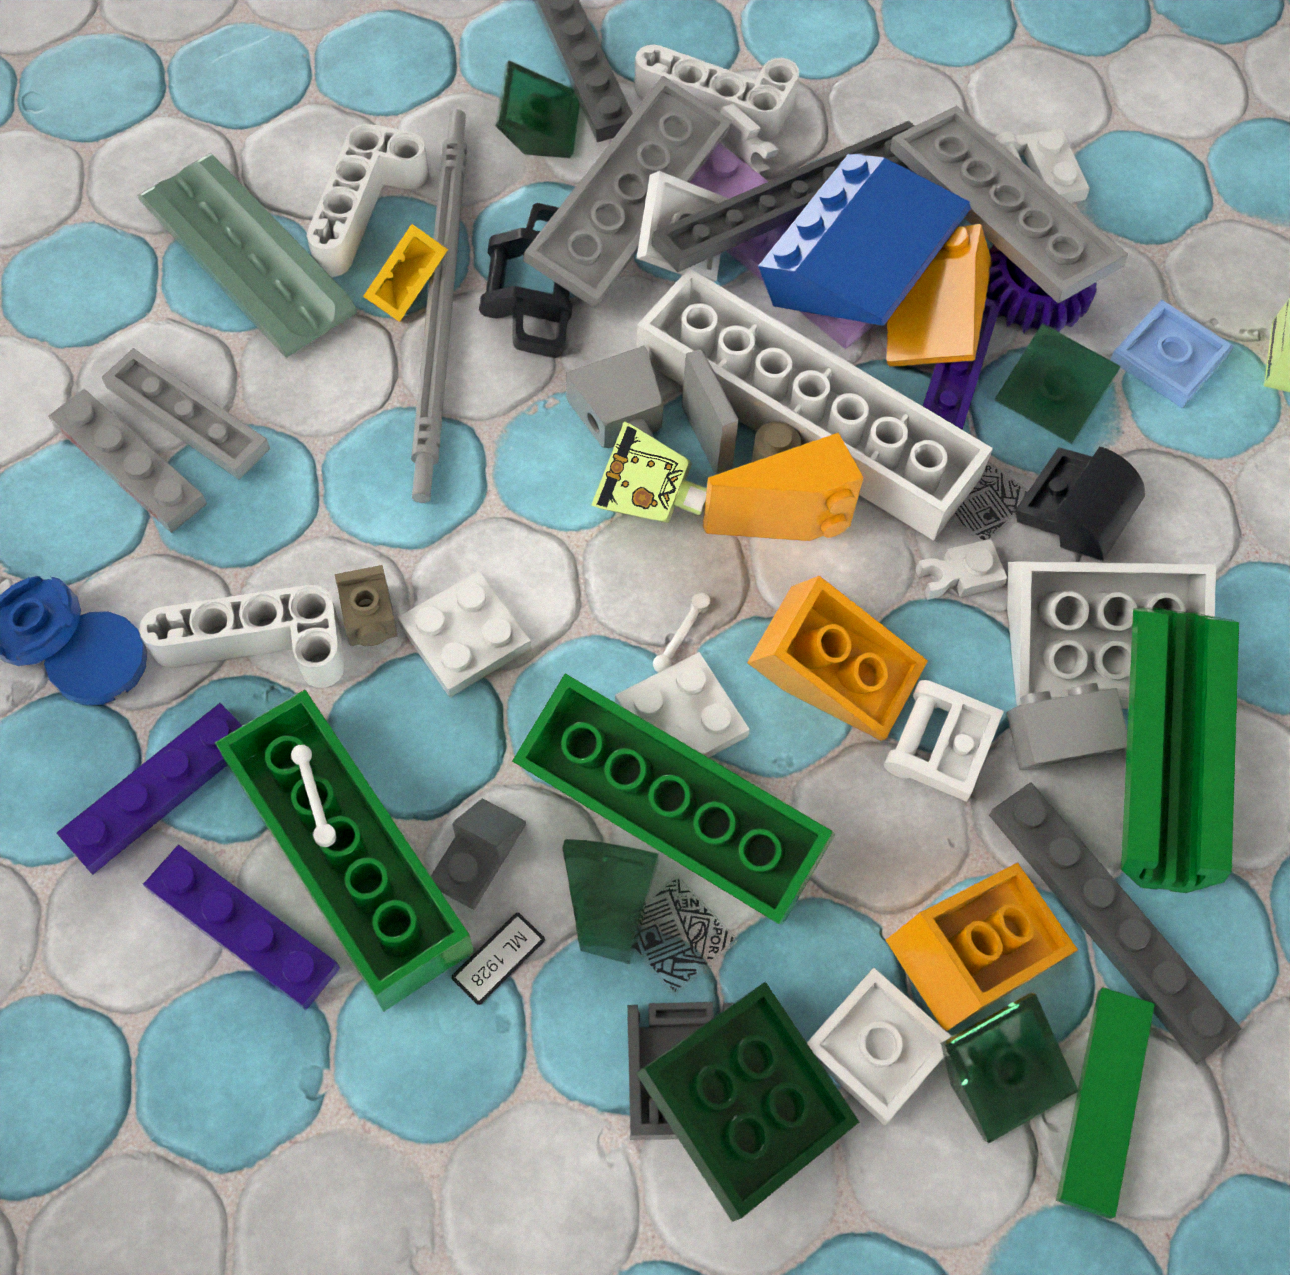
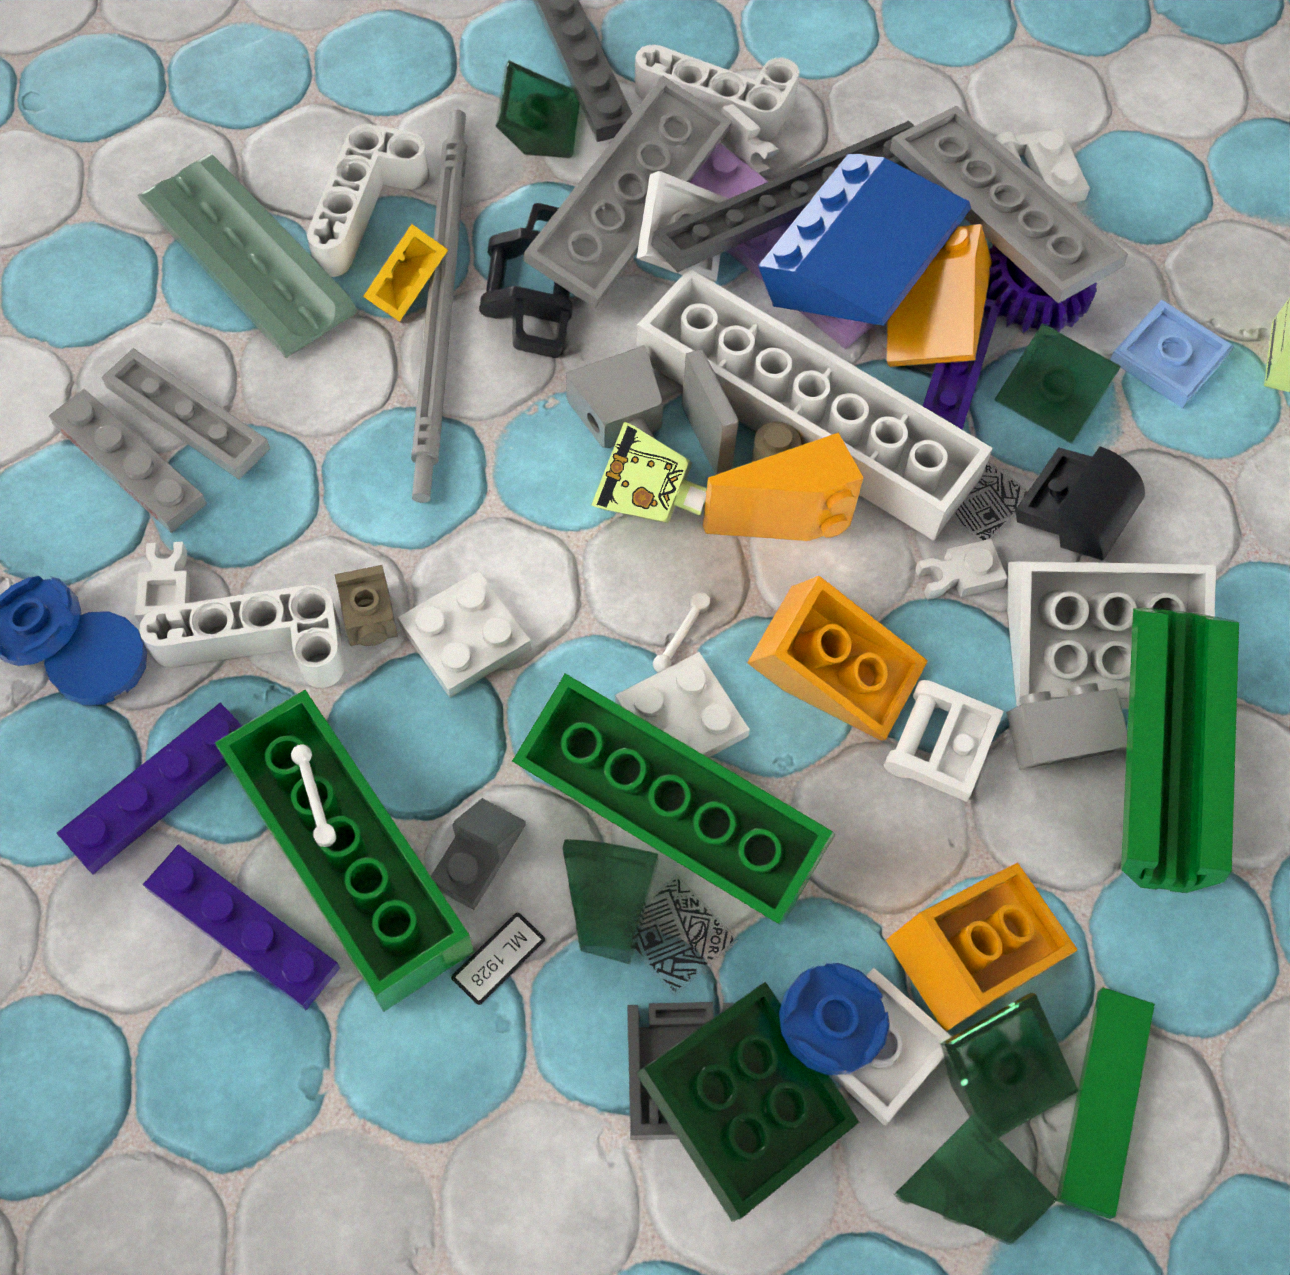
dark grey plate [989,782,1242,1064] -> none
none -> white plate [135,542,191,624]
none -> blue tile [779,963,890,1075]
none -> clear green slope [893,1113,1058,1245]

